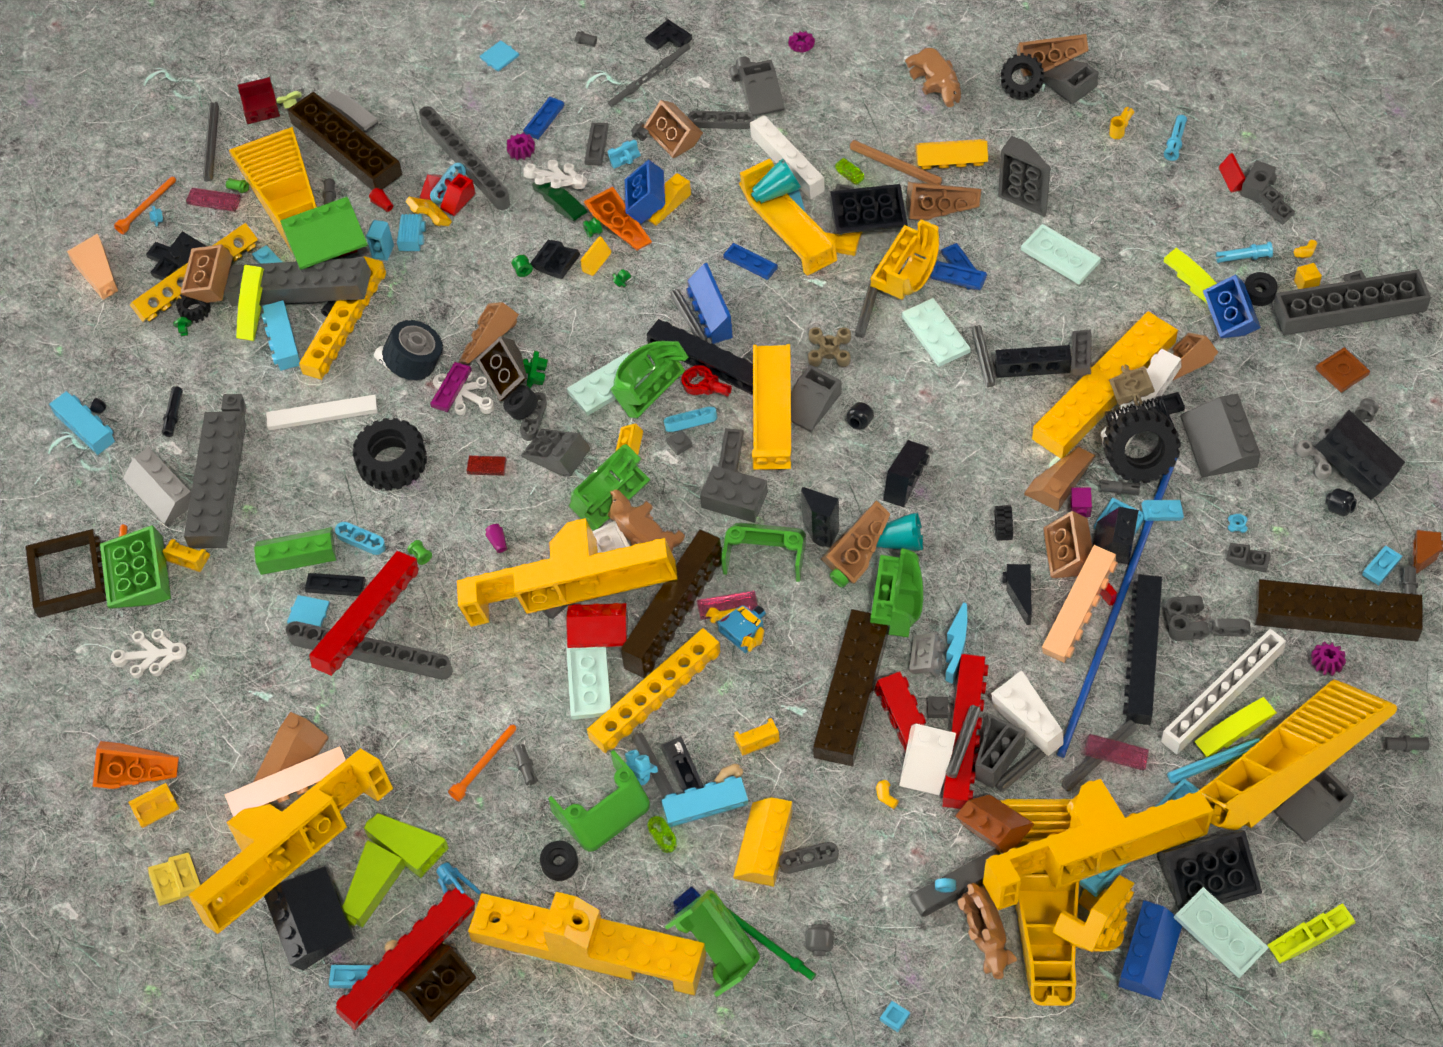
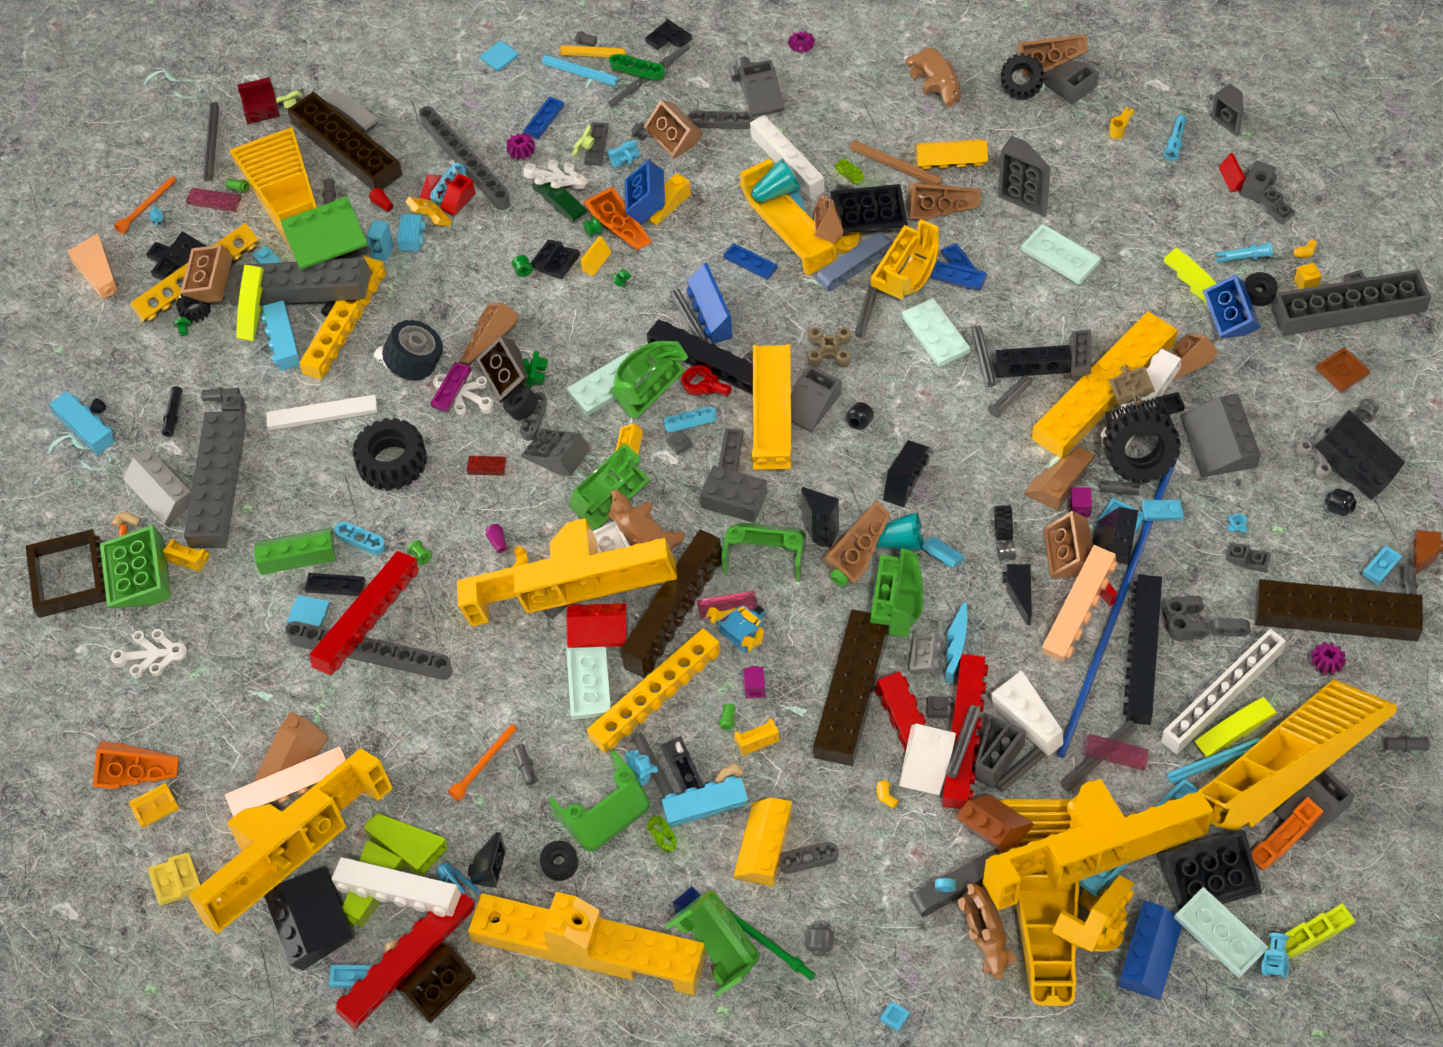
none -> tan arm [112,512,141,528]
none -> dark grey pin [201,387,240,402]
none -> white brick [331,857,461,917]
none -> black slope [468,832,506,888]
none -> yellow arm [511,546,529,568]
none -> medium azure axle [542,55,618,86]
none -> yellow axle [560,45,626,58]
none -> yellowish green animal [572,125,595,157]
none -> green beam [609,54,666,81]
none -> bright green pin [719,703,736,731]
none -> magenta brick [743,666,766,699]
none -> medium nougat wedge [814,195,844,244]
none -> sand blue beam [816,232,893,292]
none -> medium azure plate [922,536,965,568]
none -> dark grey axle [988,375,1032,418]
none -> dark grey wheel [997,540,1016,561]
none -> dark grey slope [1211,83,1244,137]
none -> orange slope [1251,797,1324,871]
none -> medium azure connector [1262,933,1289,978]

